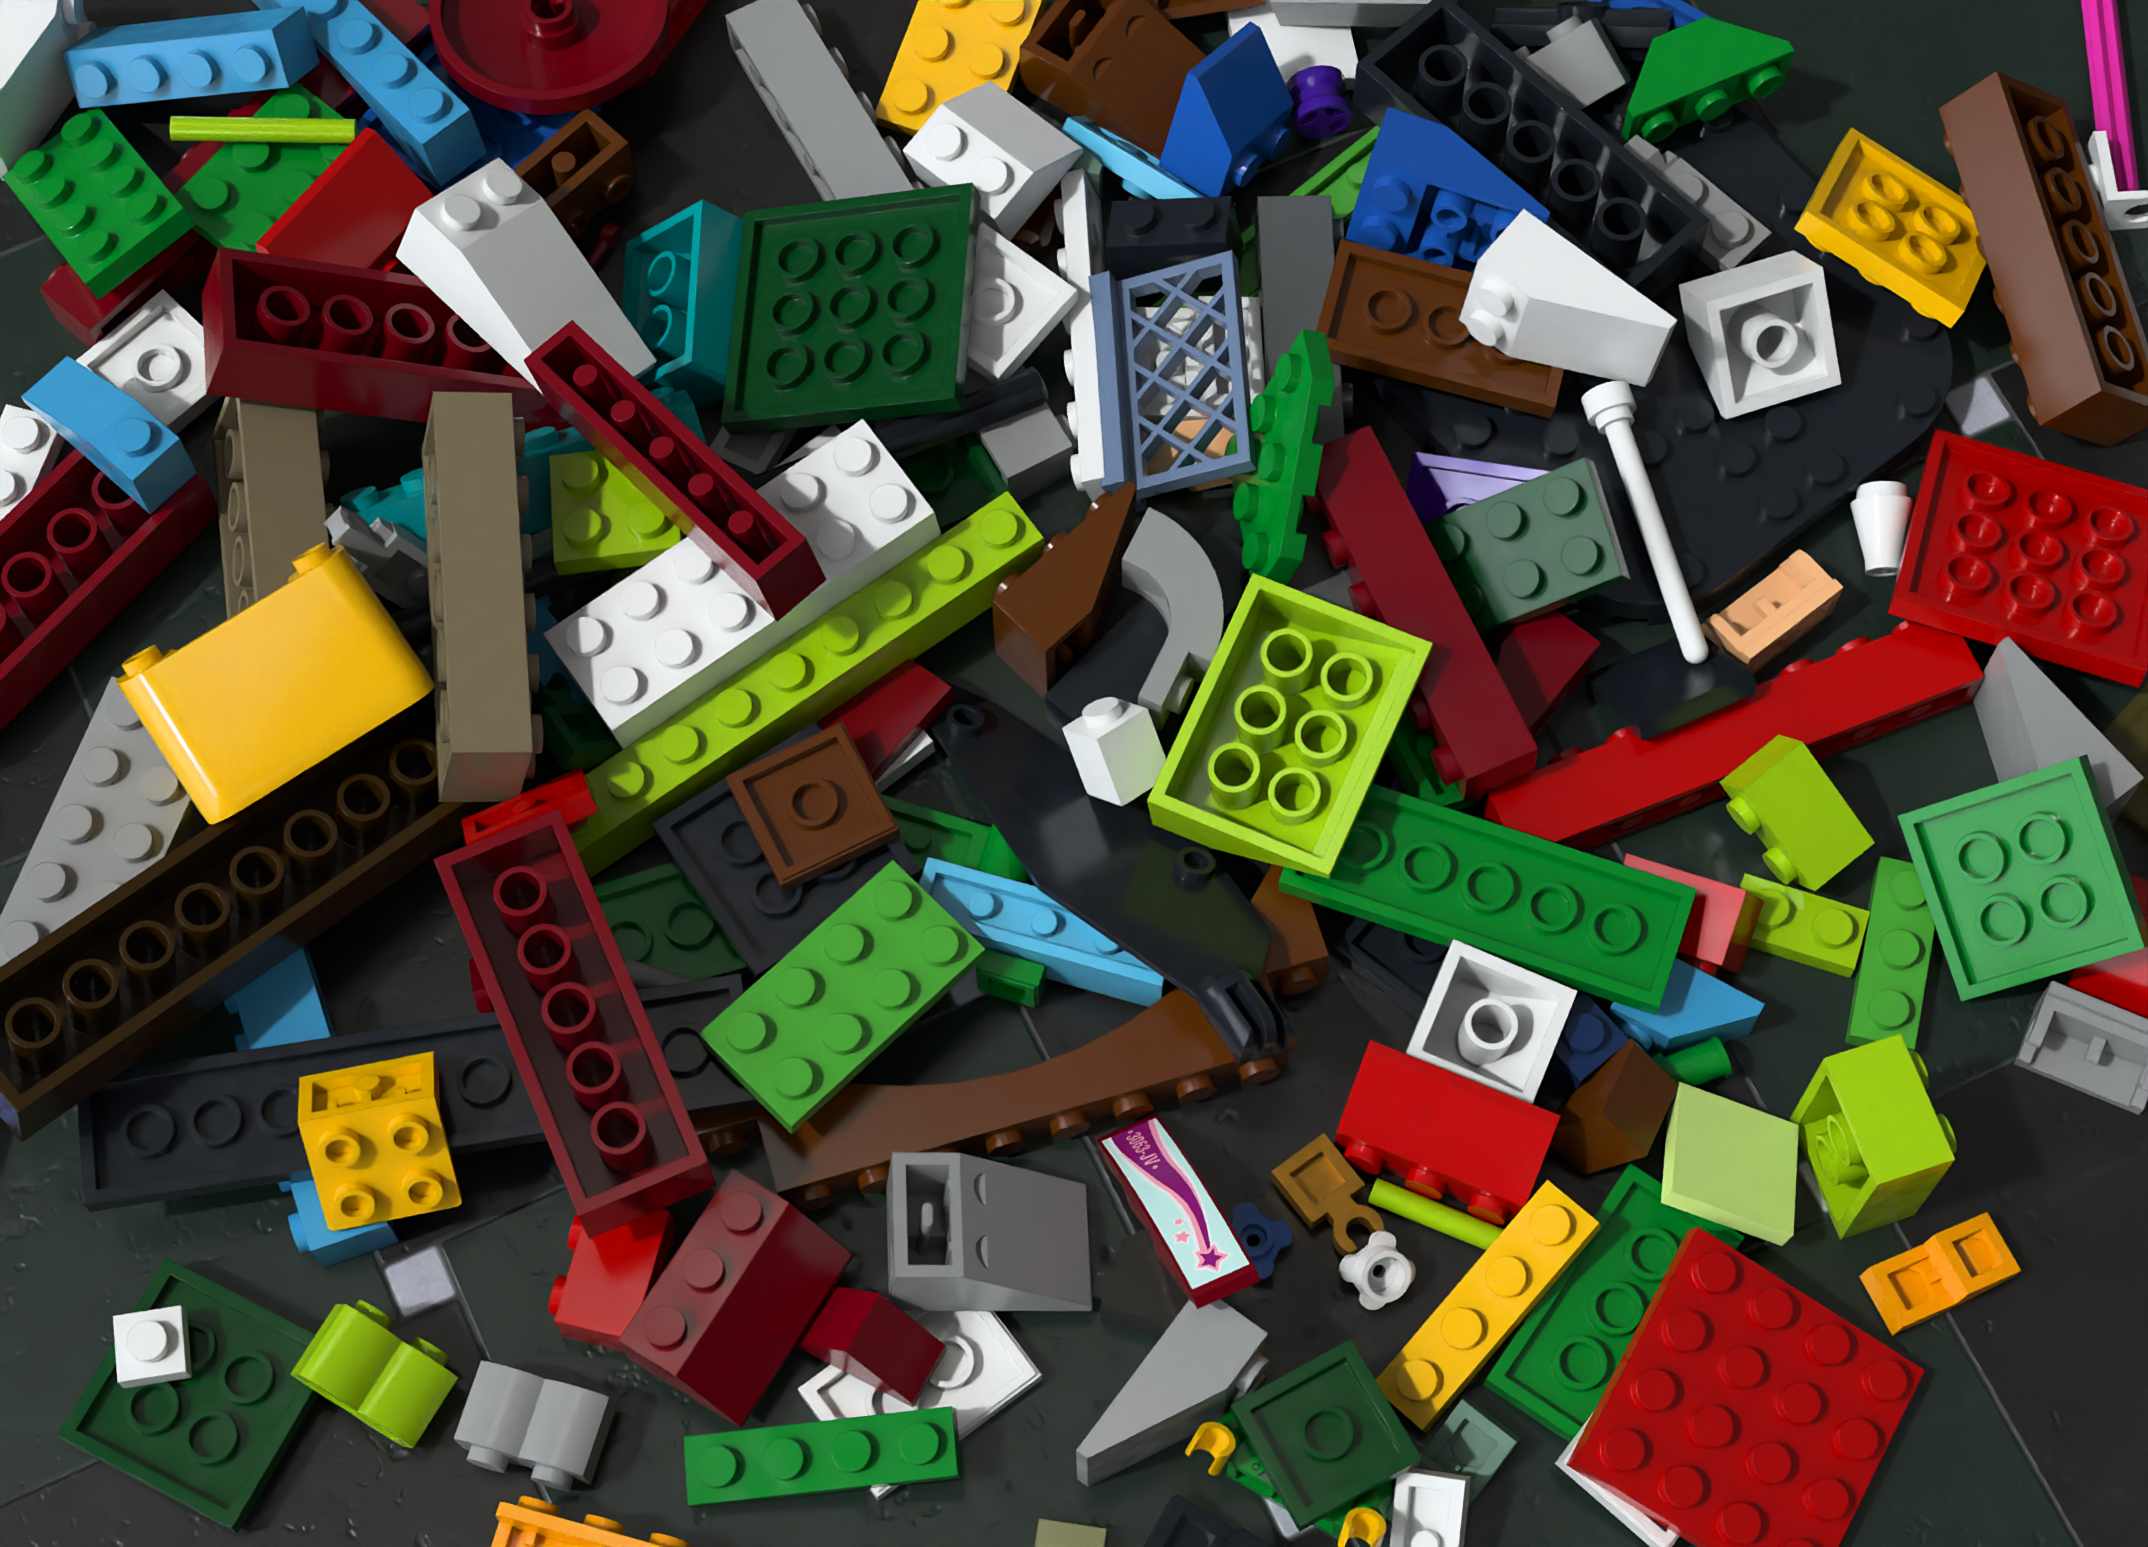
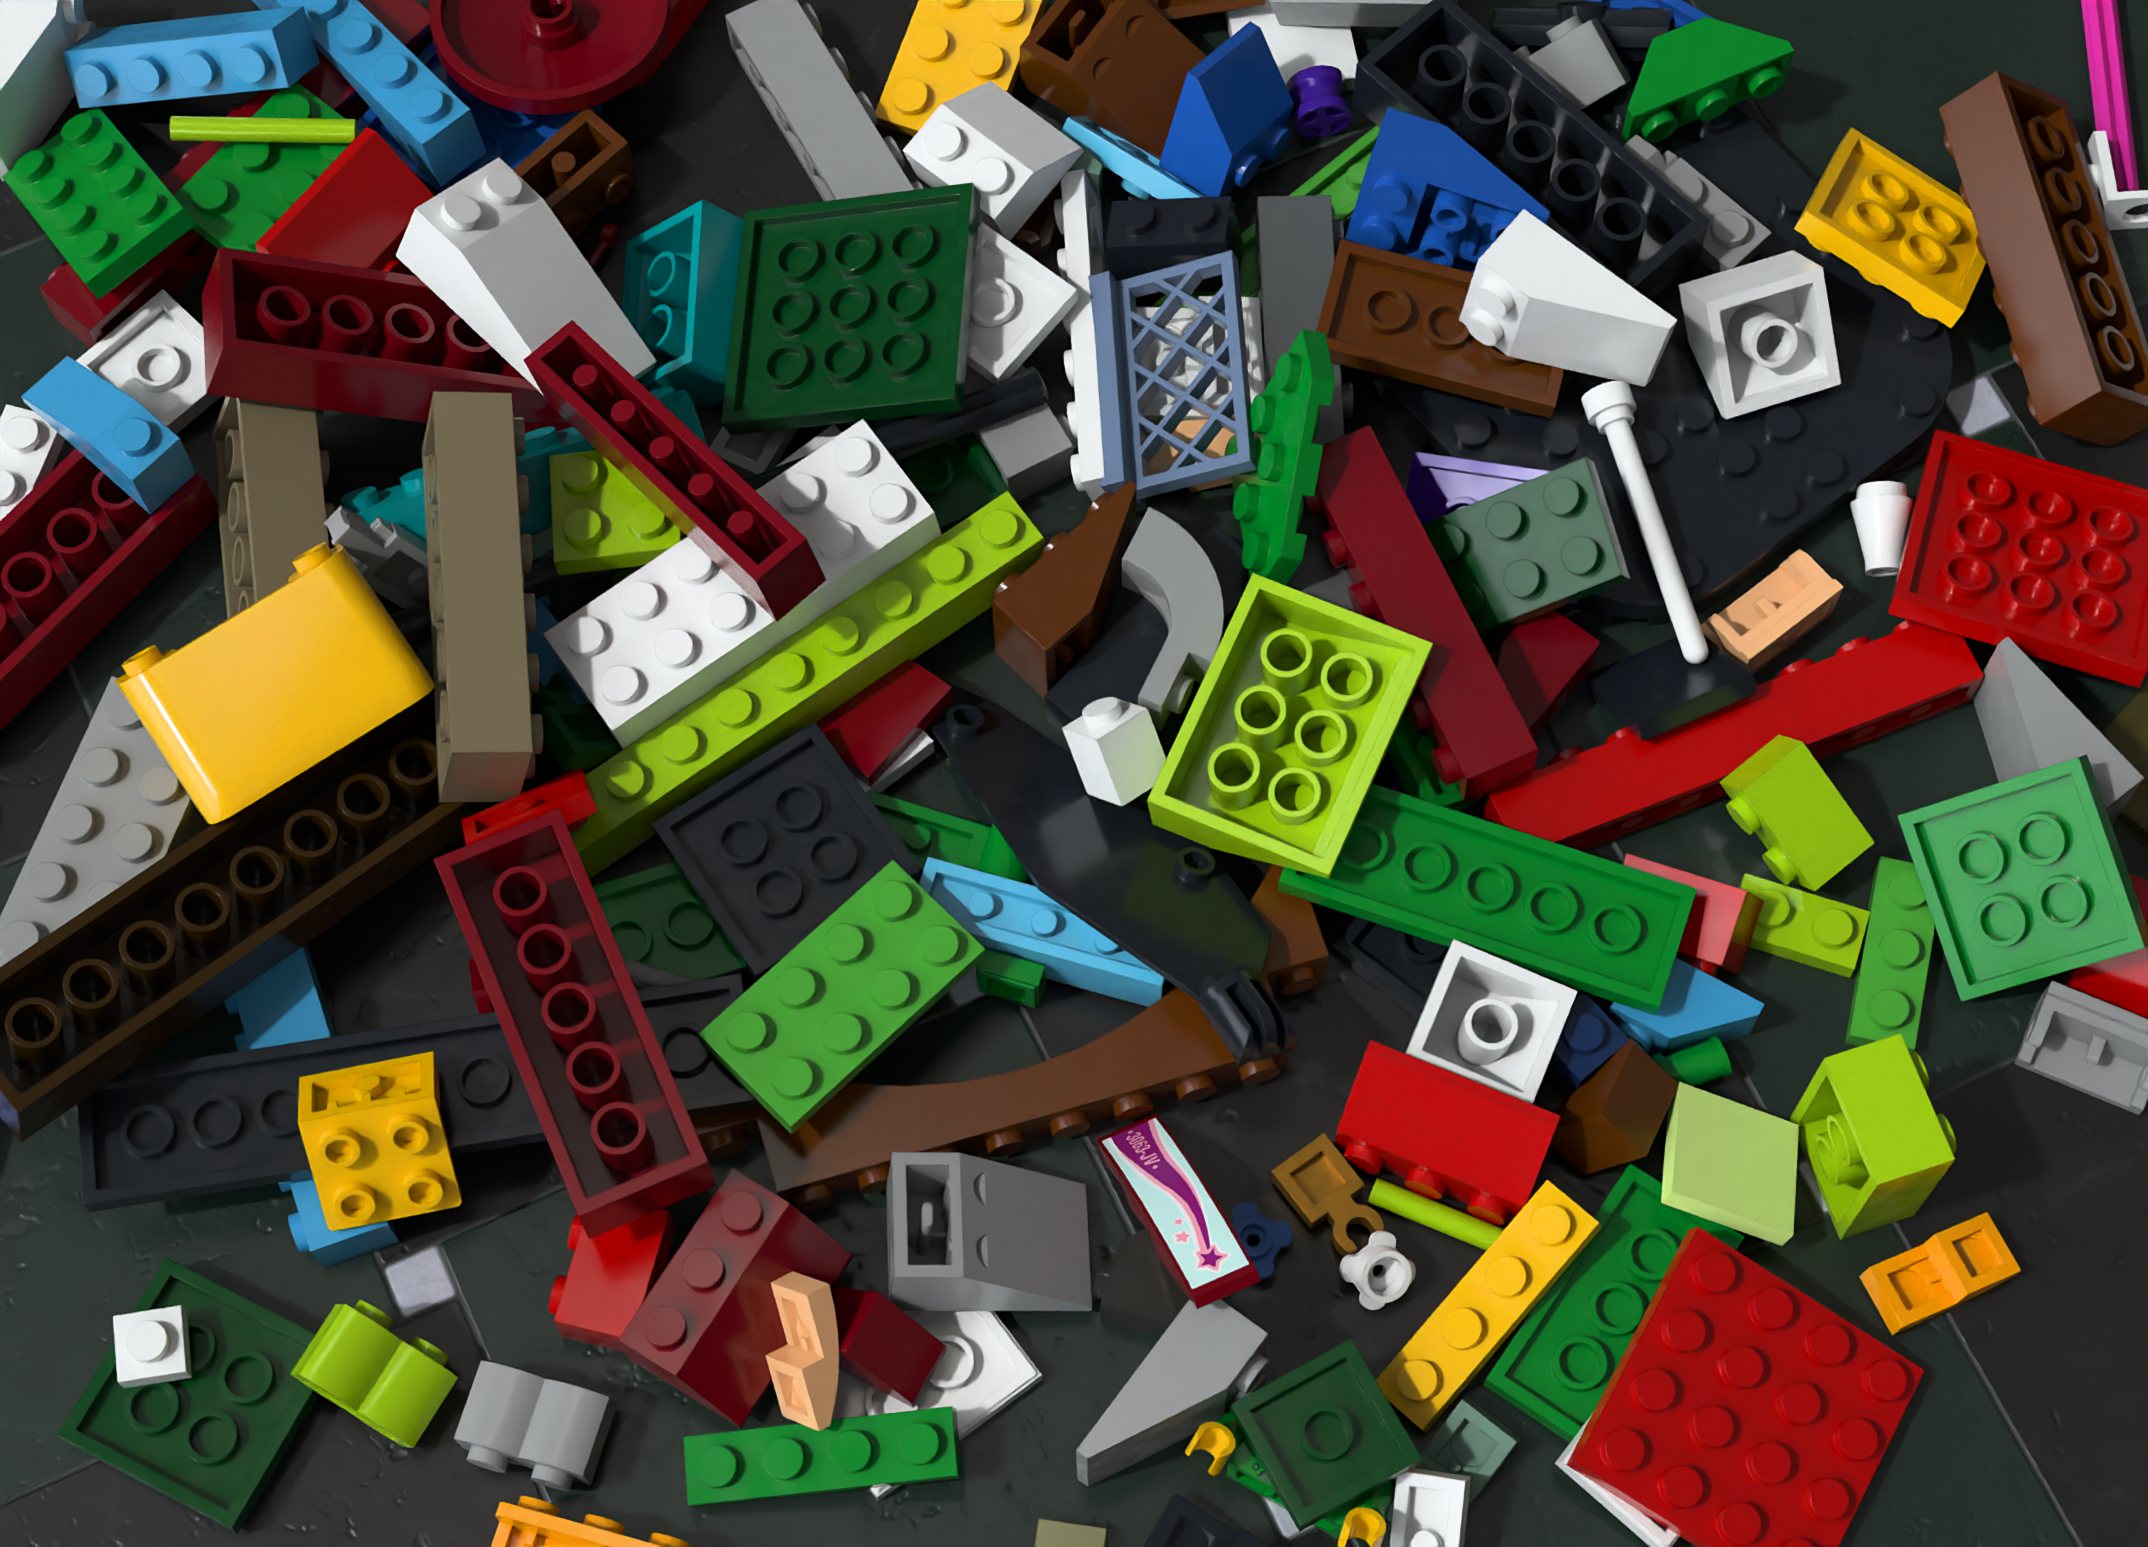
reddish brown tile [725,722,901,893] -> none
none -> light nougat slope [765,1271,839,1431]

